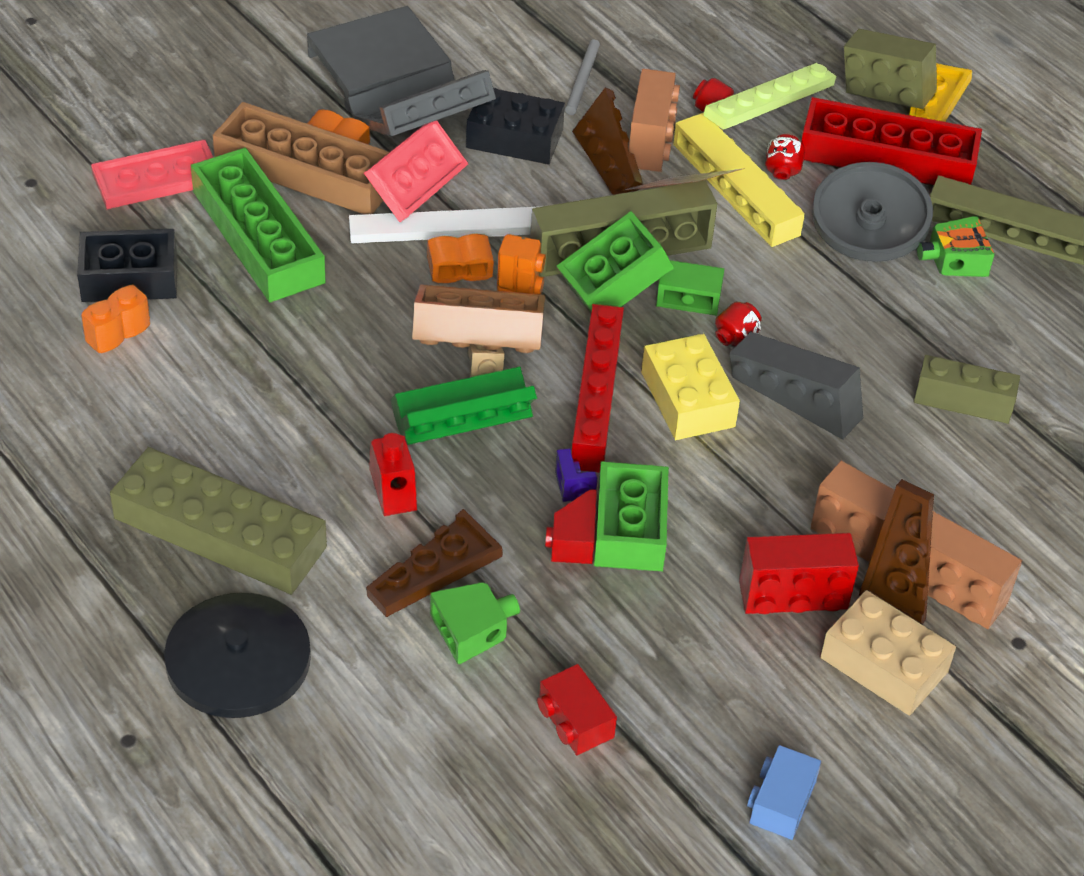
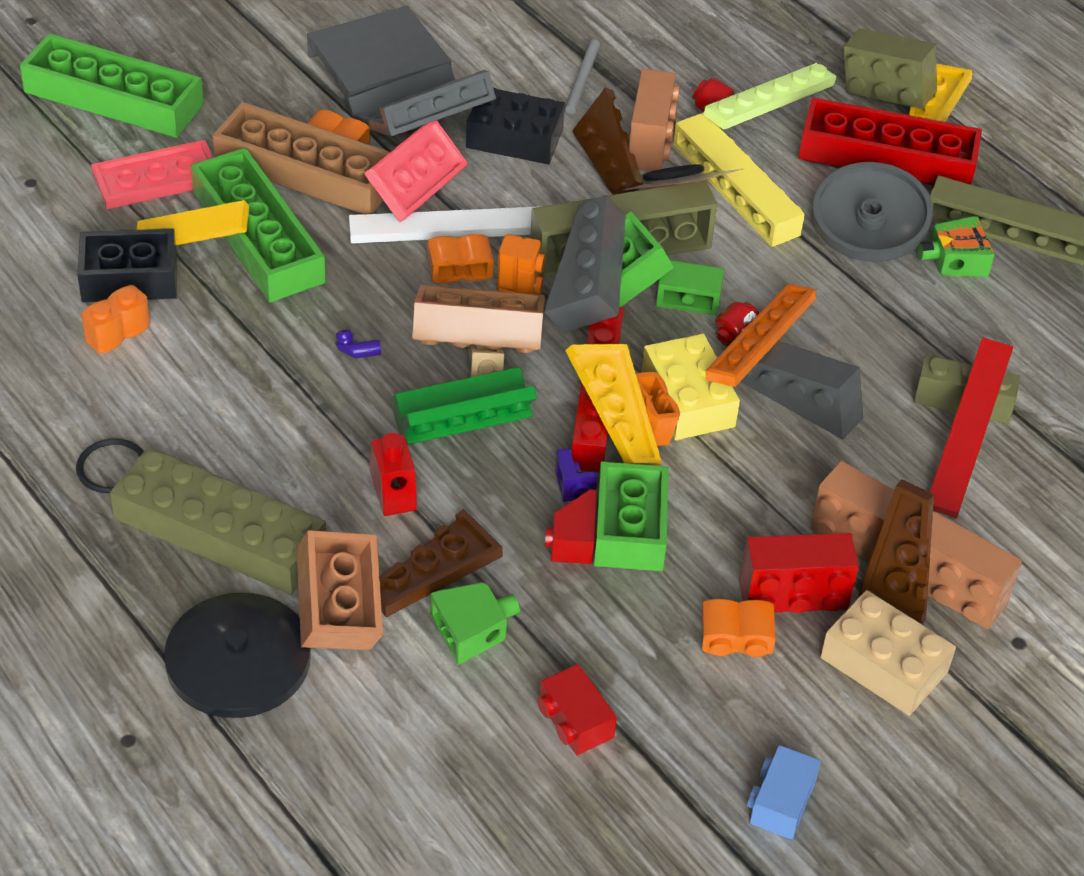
red head [765,134,805,180] -> none
none -> bright green brick [20,33,204,138]
none -> black tyre [76,438,144,494]
none -> yellow tile [136,200,249,245]
none -> nougat brick [296,530,383,650]
none -> dark purple arm [335,330,381,358]
none -> dark grey wedge [544,195,626,333]
none -> yellow wing [566,344,662,466]
none -> orange brick [636,372,680,446]
none -> black tyre [643,164,704,181]
none -> orange brick [701,599,776,657]
none -> orange tile [705,283,816,387]
none -> red tile [930,337,1014,518]

